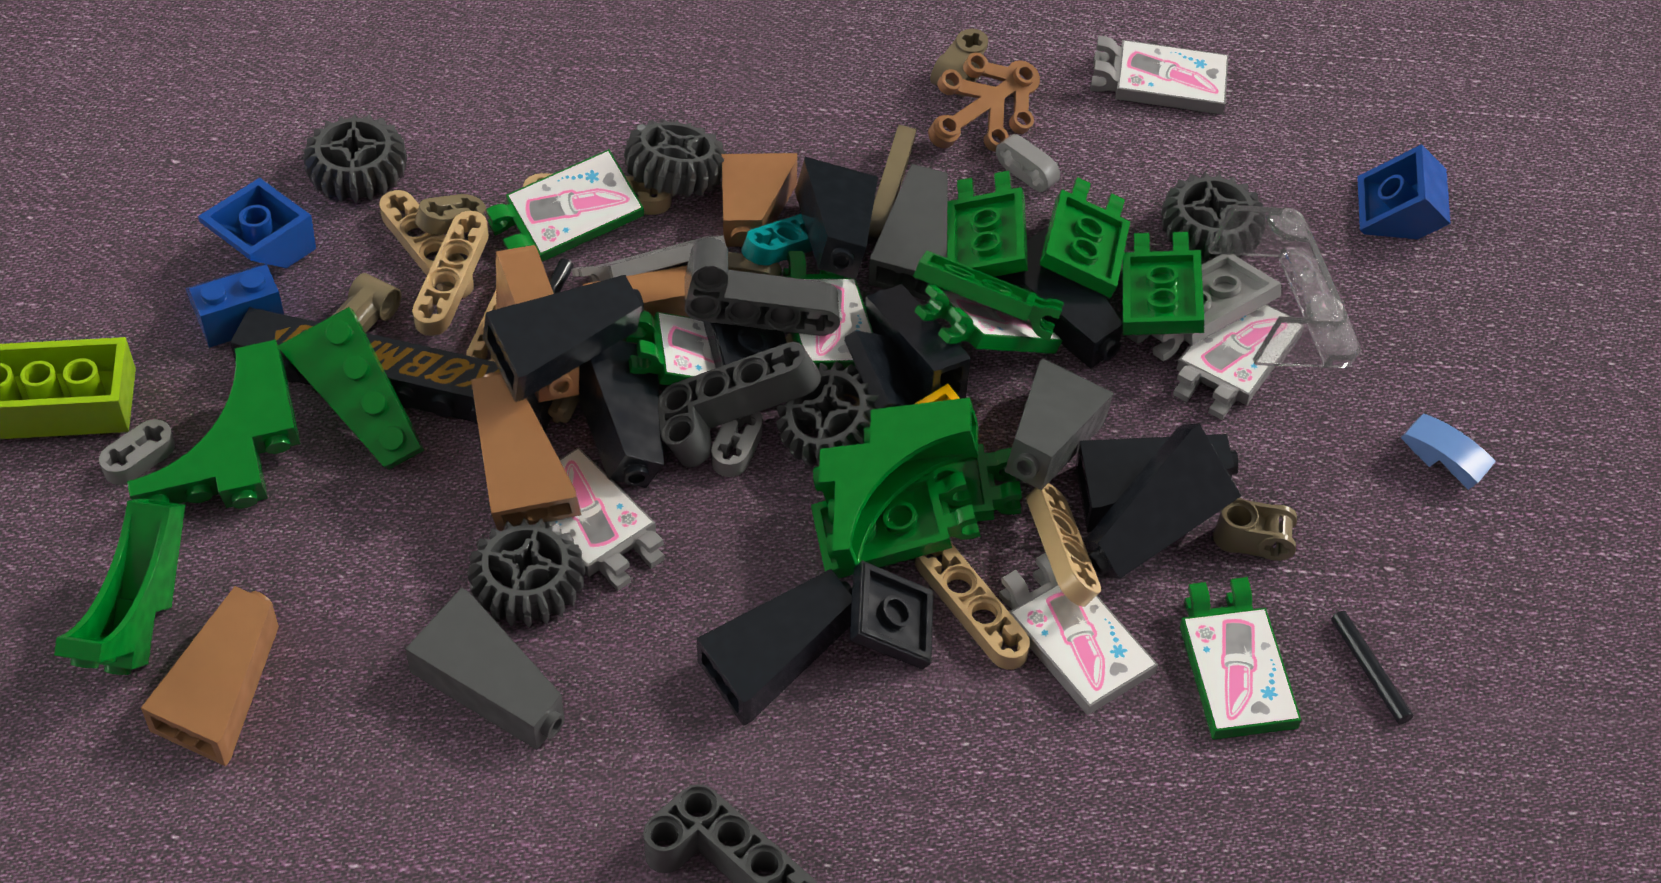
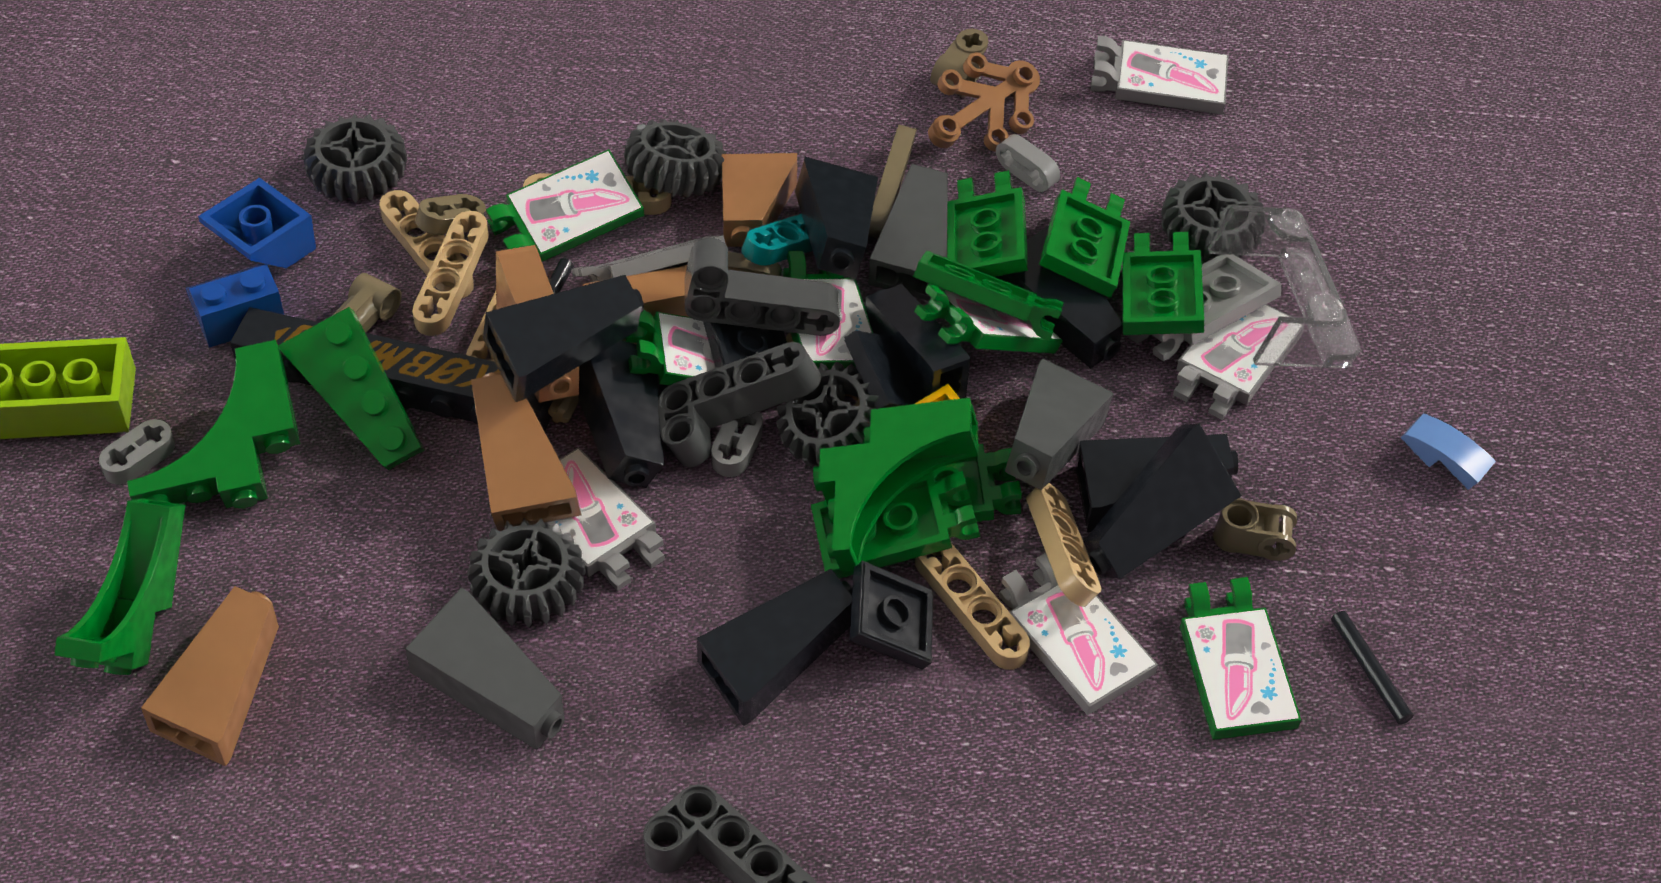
blue slope [1357,144,1451,240] -> none

